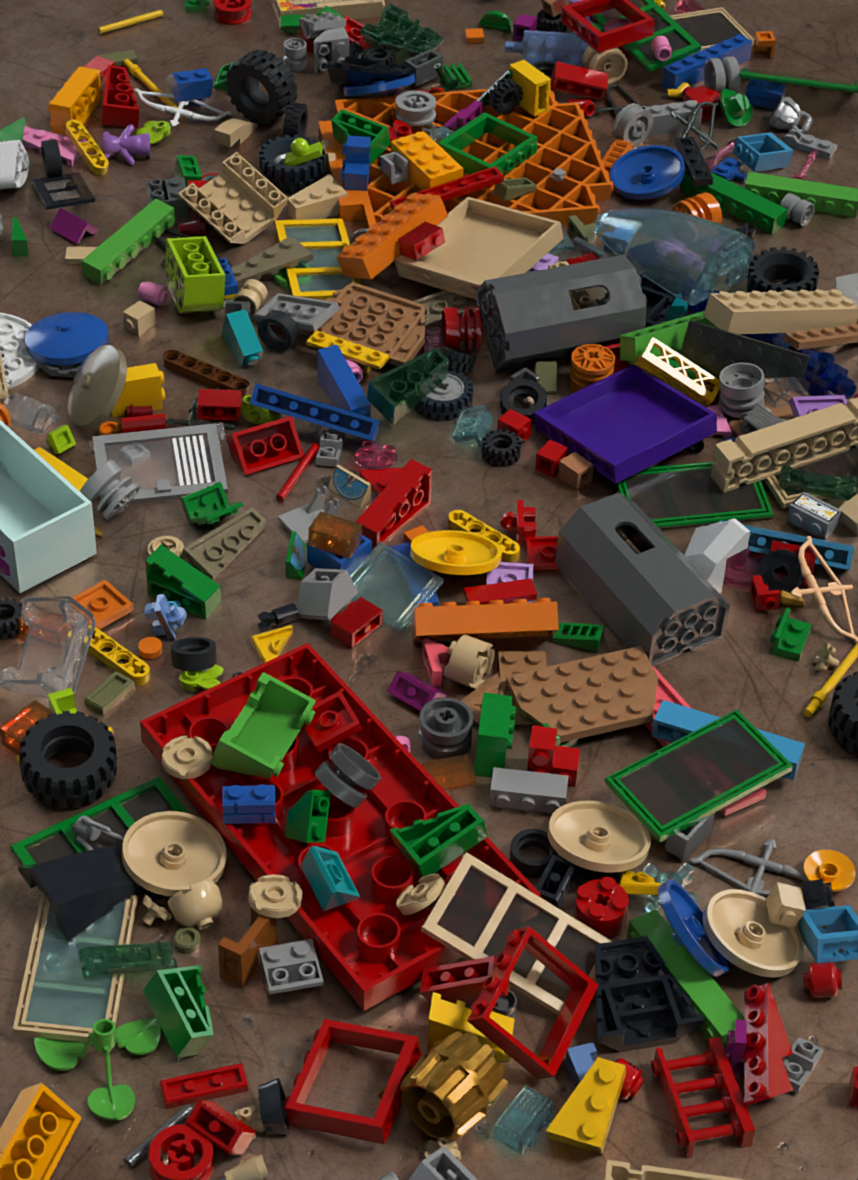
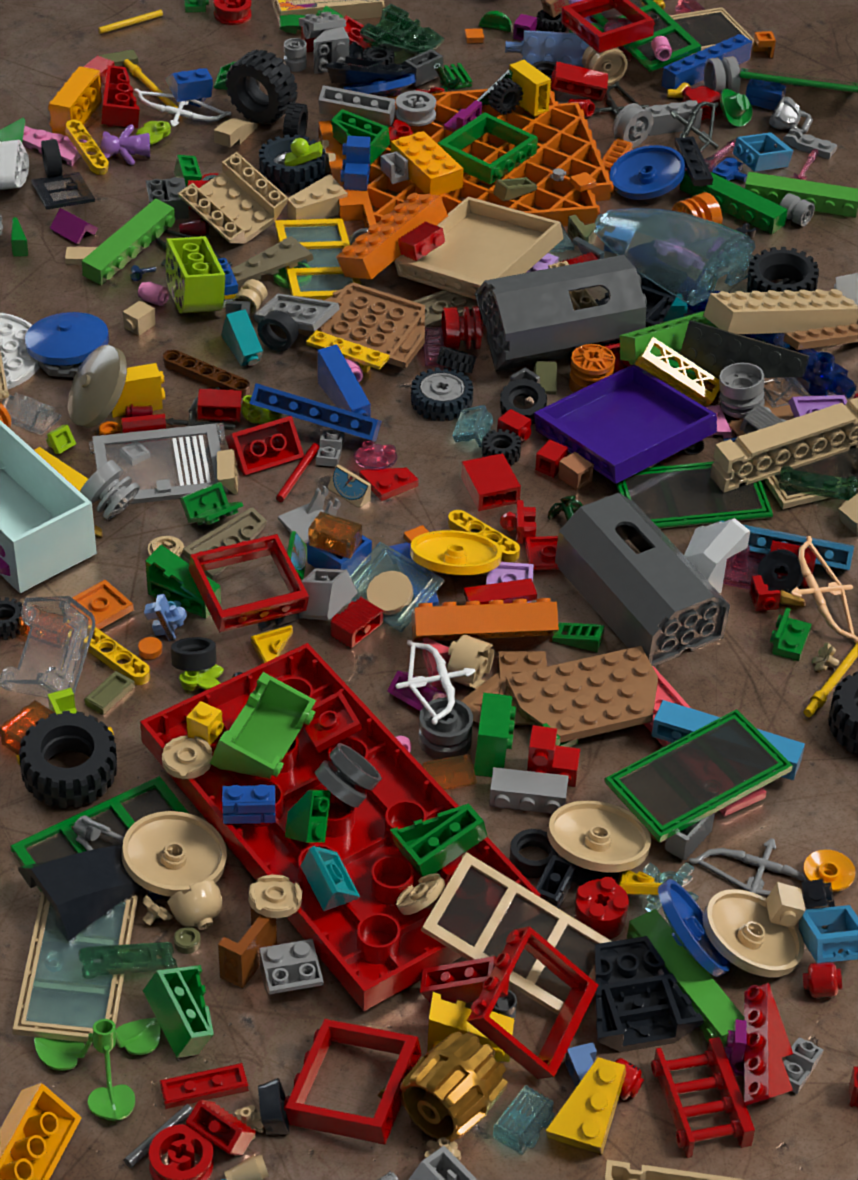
red wedge [355,459,432,550] -> none
clear green wedge [367,348,449,425] -> none
red tile [390,166,504,210] -> none
clear light blue plate [422,123,455,143] -> none
light grey brick [787,492,842,540] -> none
none -> dark blue hand [130,265,156,281]
none -> yellow brick [187,701,224,745]
none -> red window [189,534,309,633]
none -> tan slope [217,449,238,495]
none -> light grey brick [318,85,396,127]
none -> tan tile [367,571,414,615]
none -> white piece [395,640,476,725]
none -> red brick [461,453,521,511]
none -> dark green plant [548,496,583,521]
none -> orange tile [570,172,597,192]

